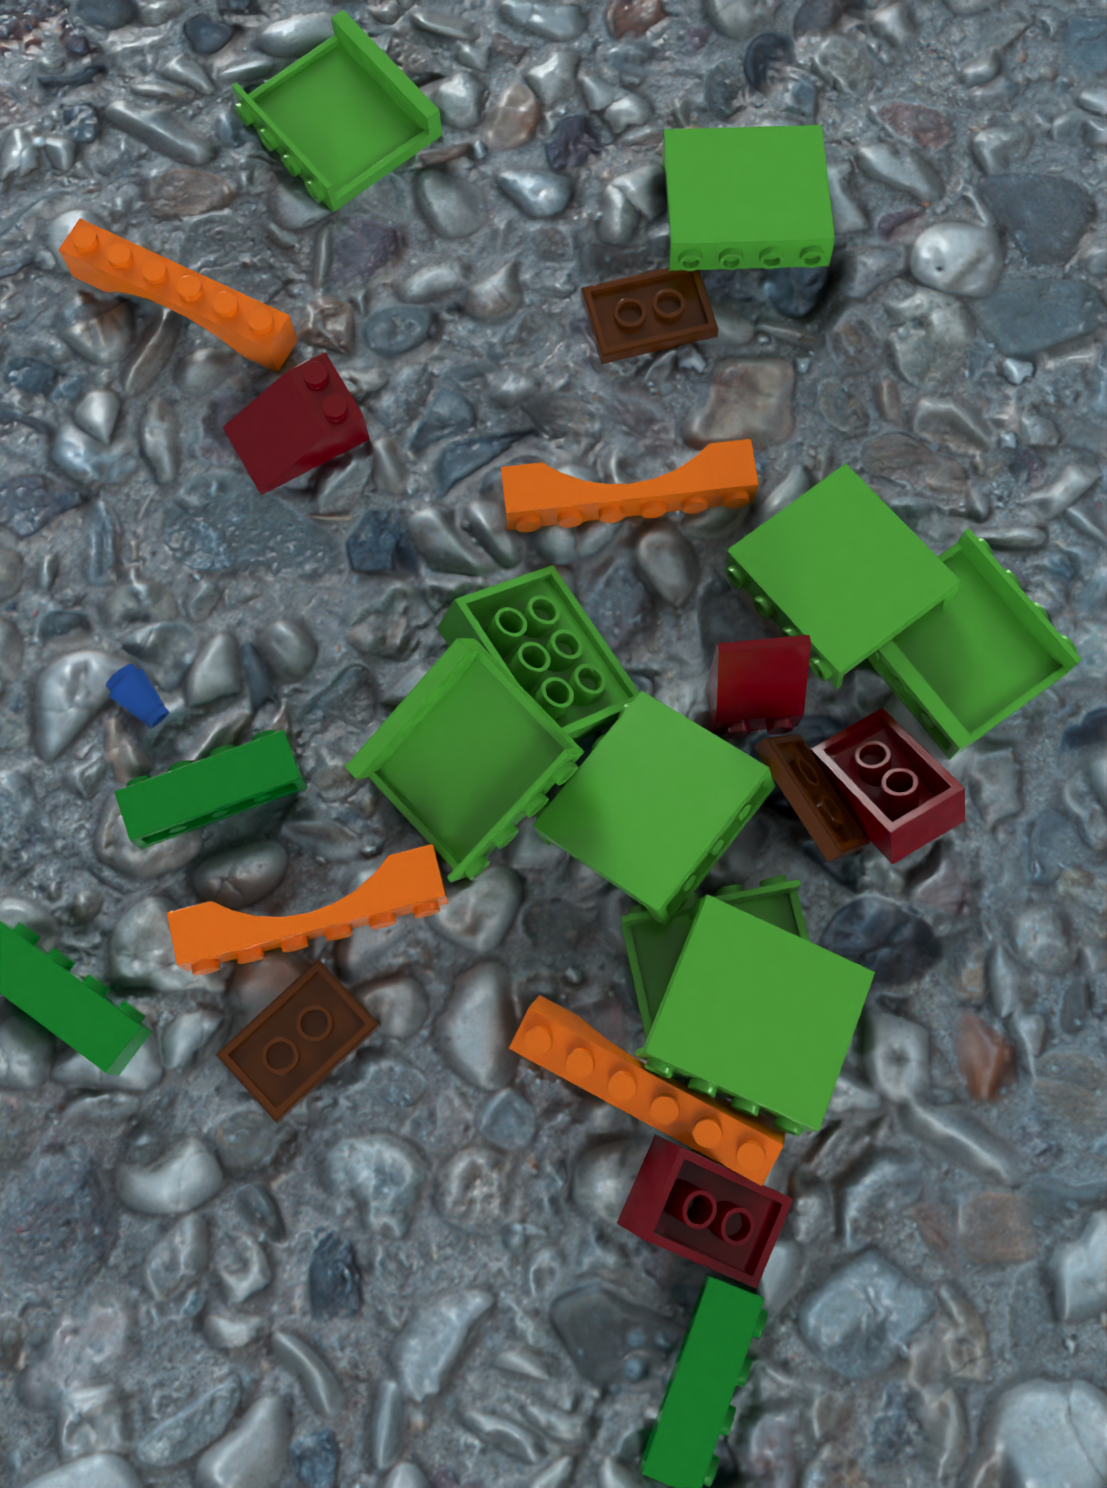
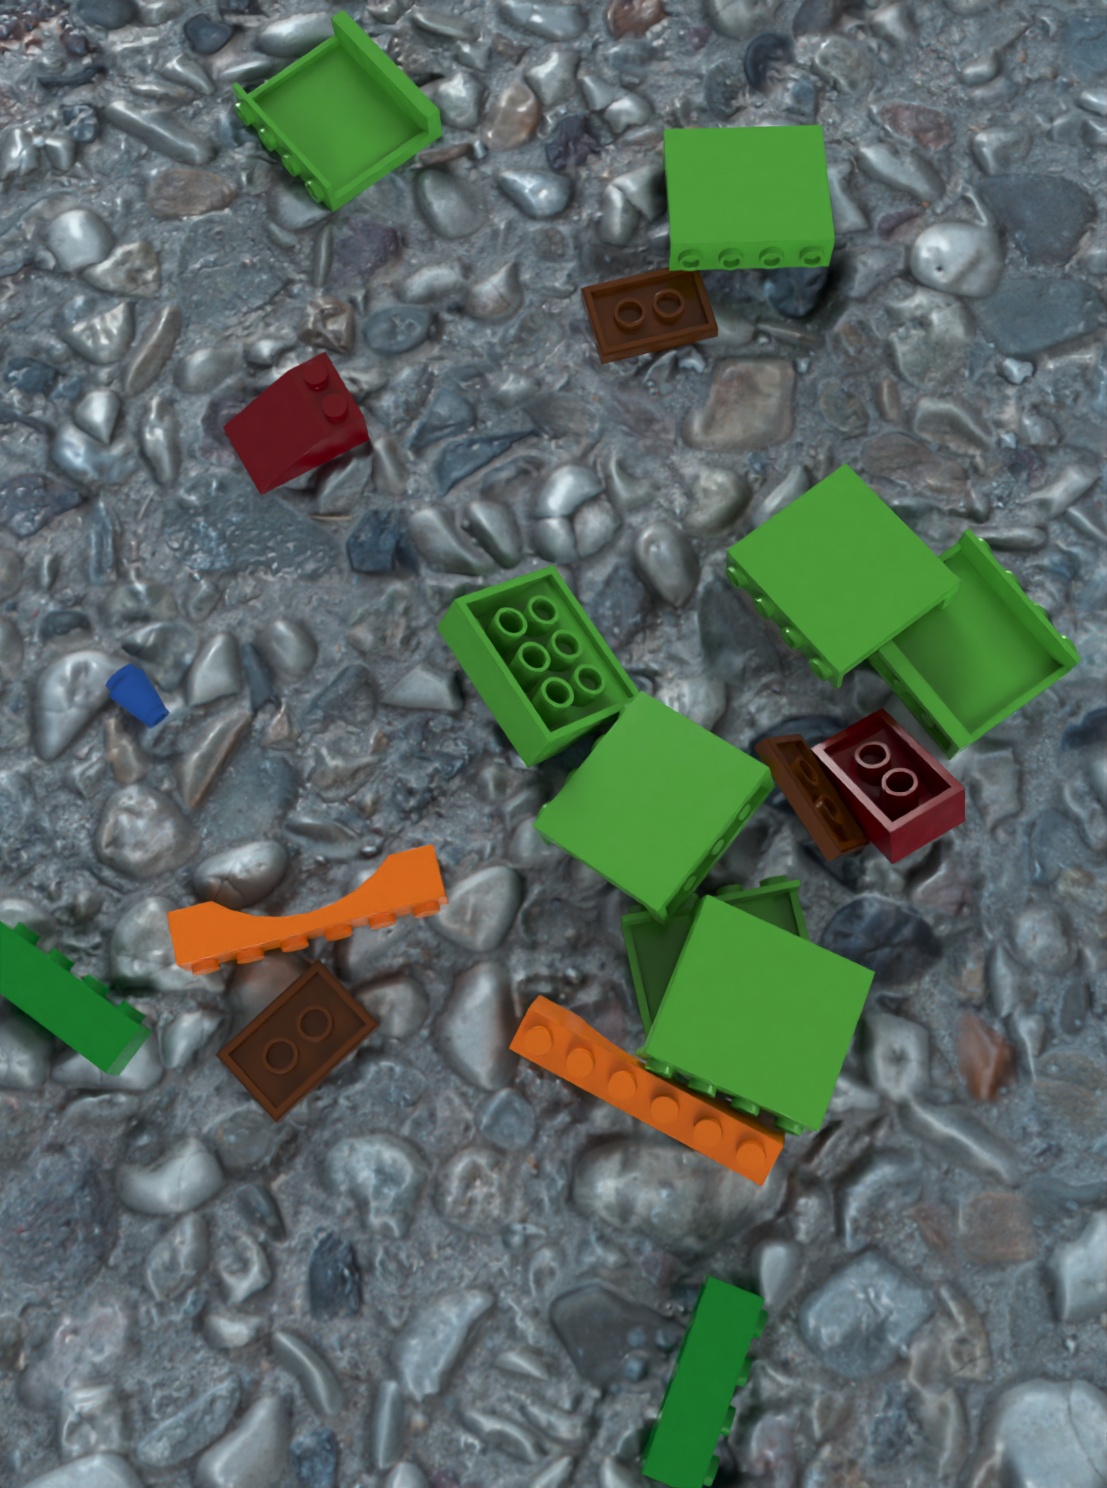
orange arch [58,218,298,373] -> none
green brick [114,729,307,850] -> none
bright green panel [345,638,584,882] -> none
orange arch [501,439,759,533] -> none
dark red slope [617,1134,793,1289] -> none
dark red slope [706,635,811,739] -> none

